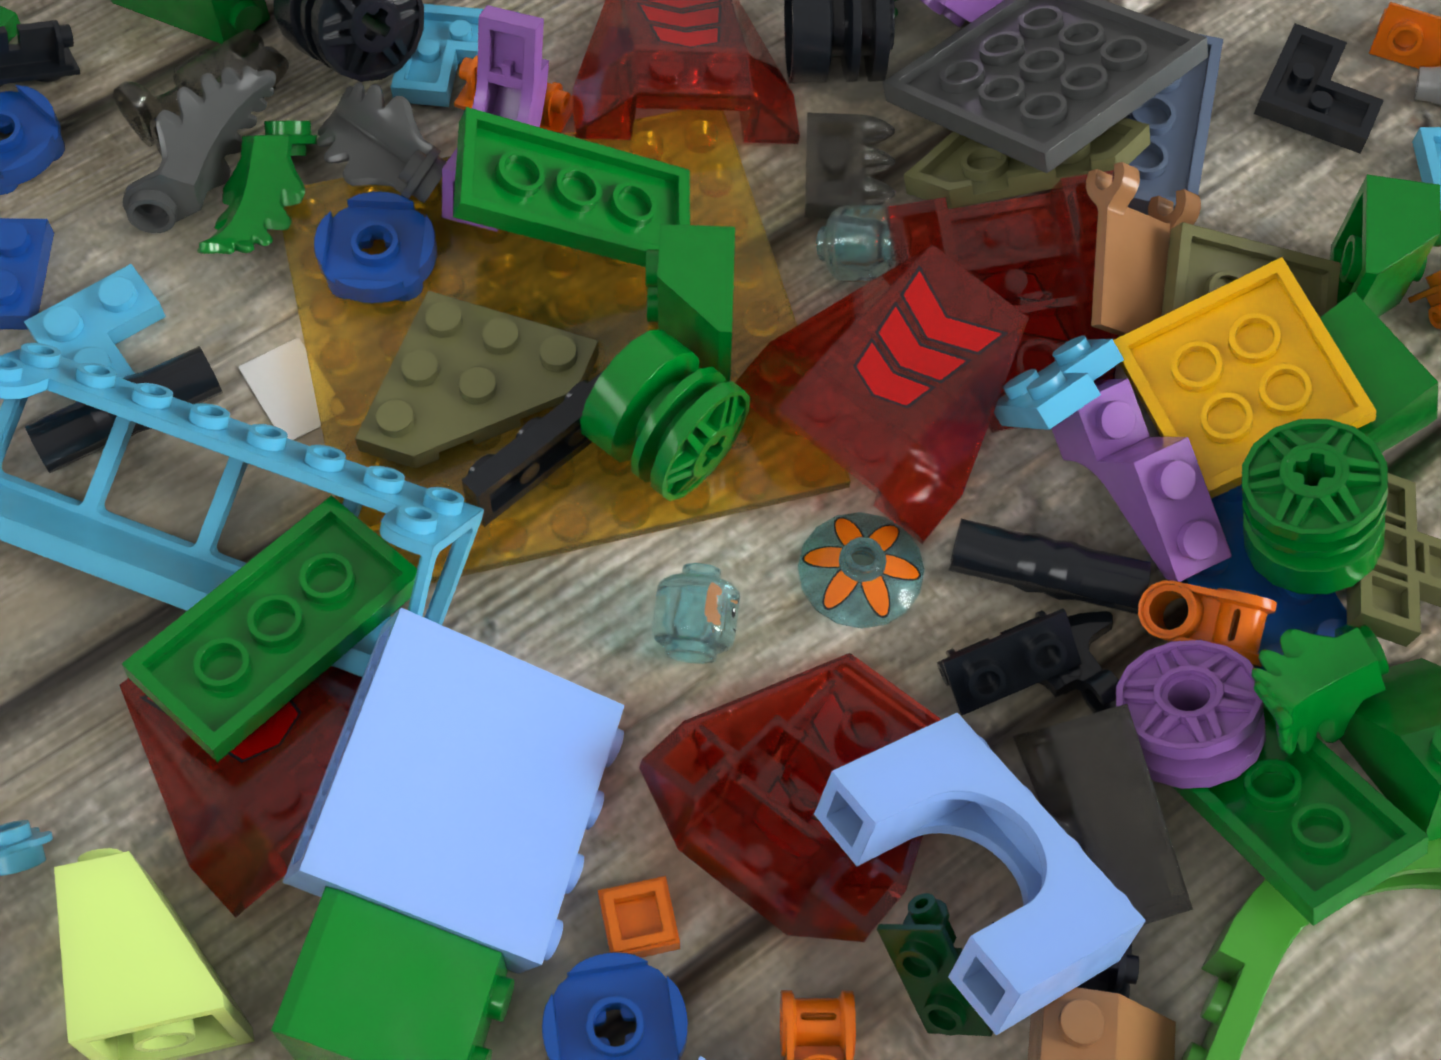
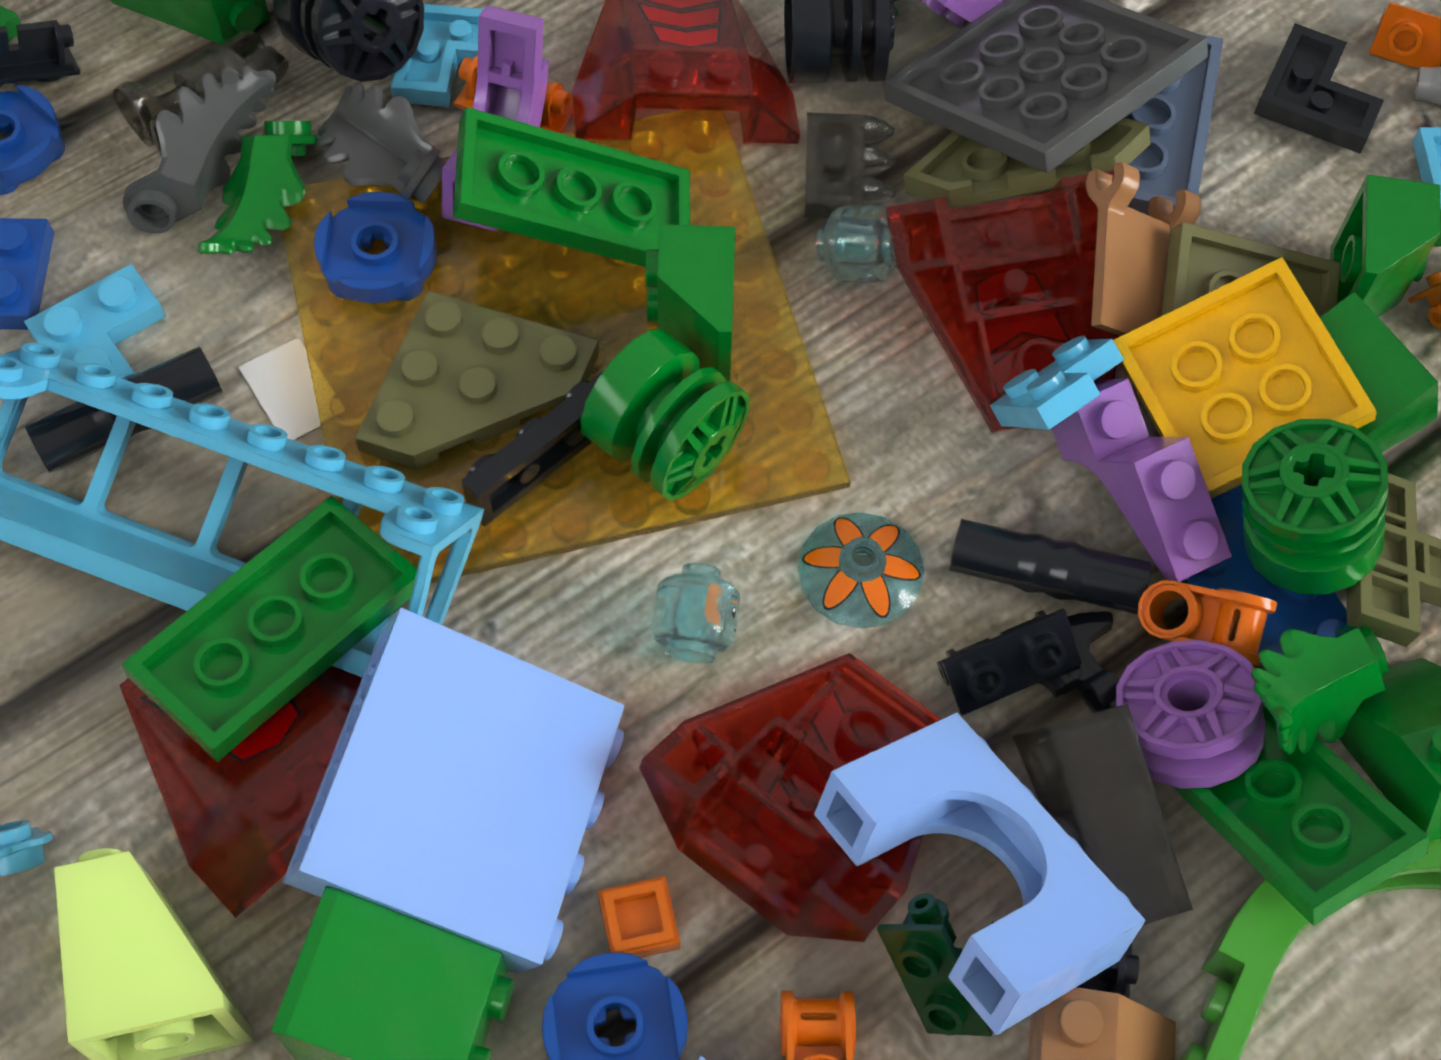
clear red wedge [735,244,1029,544] -> none

